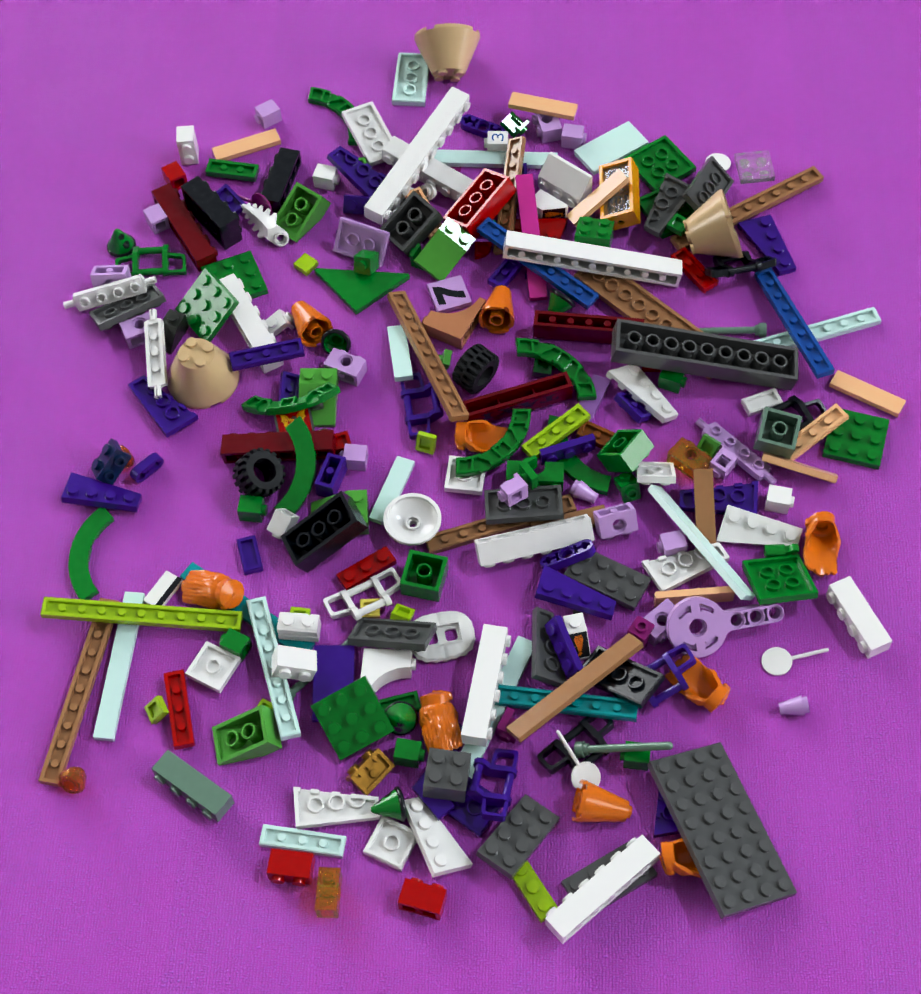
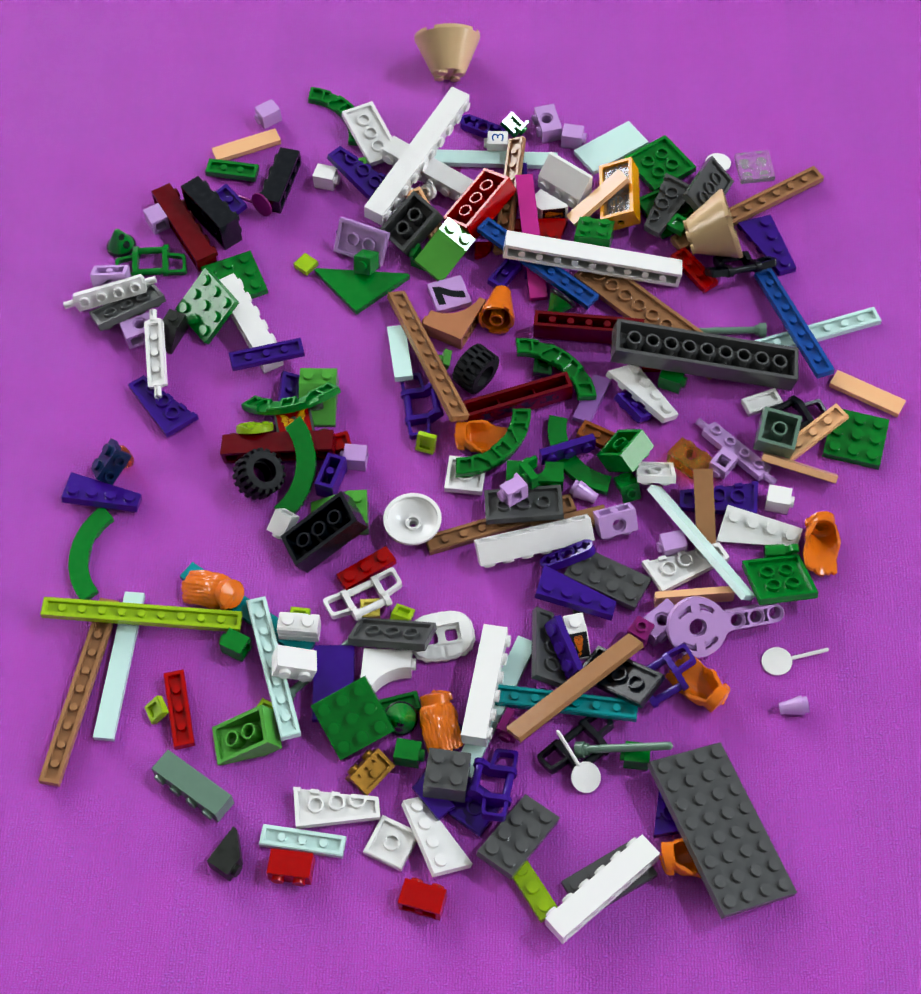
clear orange cone [59,767,87,794] -> none
dark purple beam [130,453,164,483] -> none
white tile [143,570,183,606] -> none
red brick [161,161,187,190] -> none
tan cone [167,337,239,409] -> none
brick [176,125,199,165] -> none
white plate [185,641,242,693] -> none
dark purple tile [236,535,264,575] -> none
green brick [237,495,268,523] -> none
white plant [241,203,289,247] -> none
white bracket [265,309,296,336] -> none
bright green slope [276,182,331,242] -> none
orange cone [291,301,333,347] -> none
clear yellow brick [315,867,342,918] -> none
hat [321,329,351,354] -> none
lavender brick [323,348,367,387] -> none
dark purple plate [343,194,371,215] -> none
light aqua tile [369,456,415,525] -> none
green hat [371,787,406,822] -> none
light aqua tile [392,52,430,107] -> none
green brick [400,549,449,602] -> none
light nougat tile [508,92,578,121] -> none
lime plate [521,403,591,458] -> none
orange cone [572,779,632,822] -> none
bright green plate [695,434,722,460] -> none
white brick [826,576,892,659] -> none
none -> pearl dark grey slope [207,827,243,881]
none -> lime tile [236,421,274,434]

